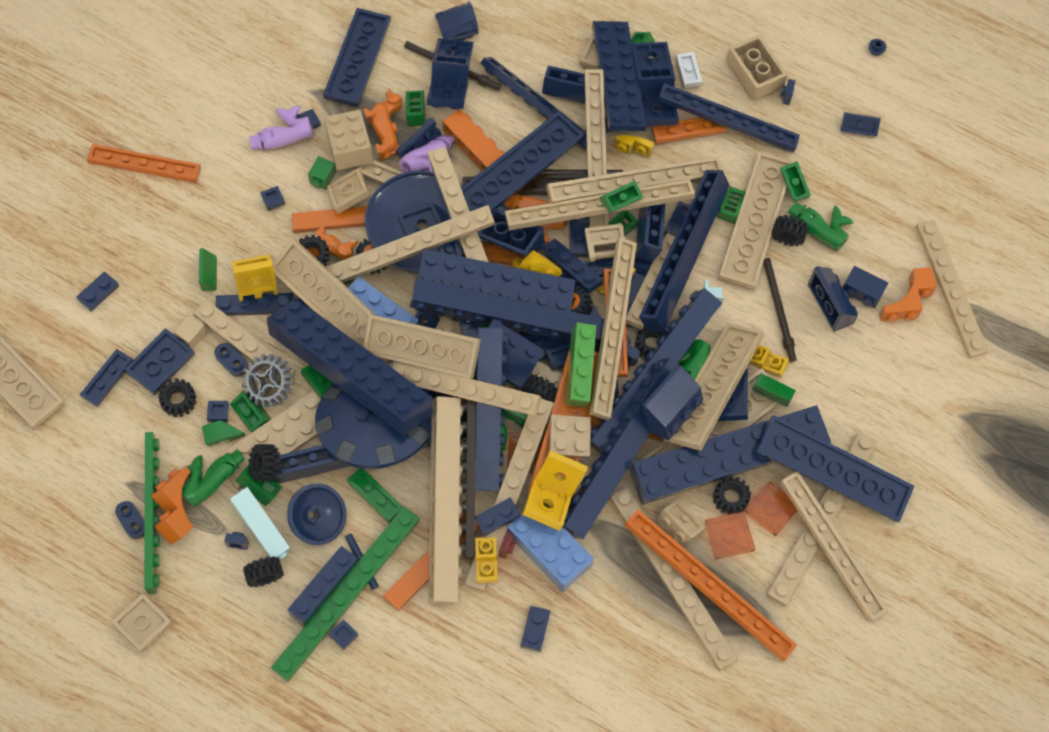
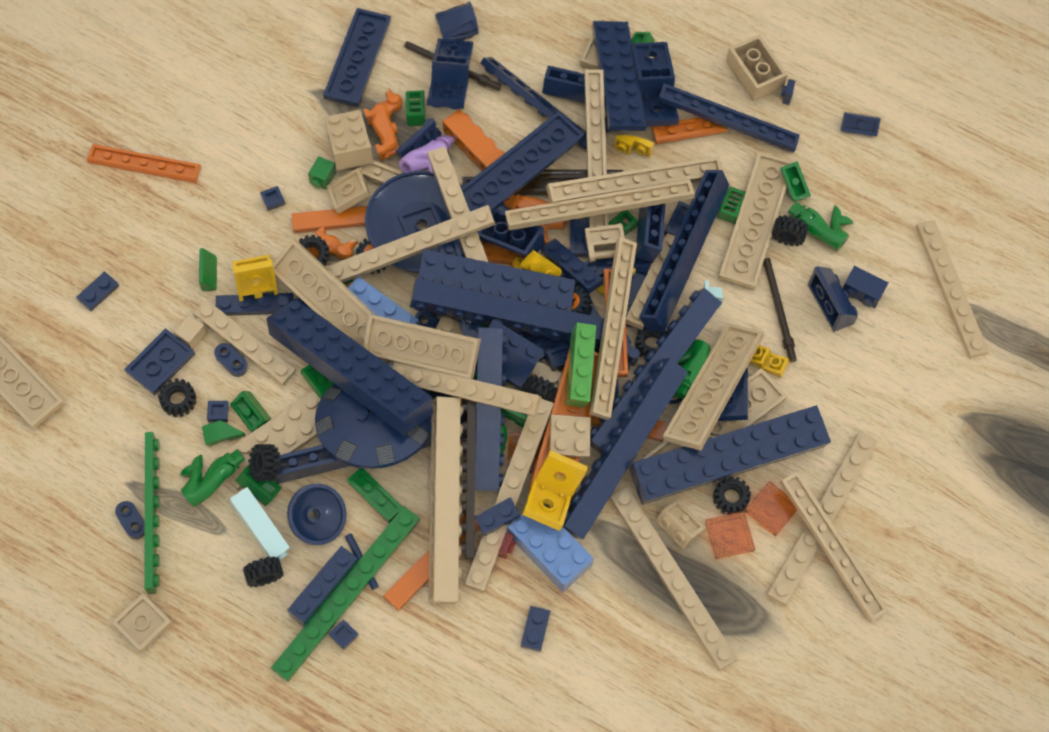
dark blue plate [80,349,133,407] -> none
orange arch [151,466,193,545] -> none
dark blue plate [224,532,249,550] -> none
light grey gear [241,354,295,407] -> none
lavender piece [249,106,314,150] -> none
dark blue tile [296,109,321,129] -> none
yellow slope [475,537,498,583] -> none
green slope [599,181,643,213] -> none
orange plate [624,509,797,662] -> none
dark blue slope [642,365,703,441] -> none
white plate [676,52,702,88] -> none
green slope [752,373,796,407] -> none
dark blue plate [756,415,914,522] -> none
dark blue plate [868,39,887,56] -> none
orange arch [879,267,937,322] -> none

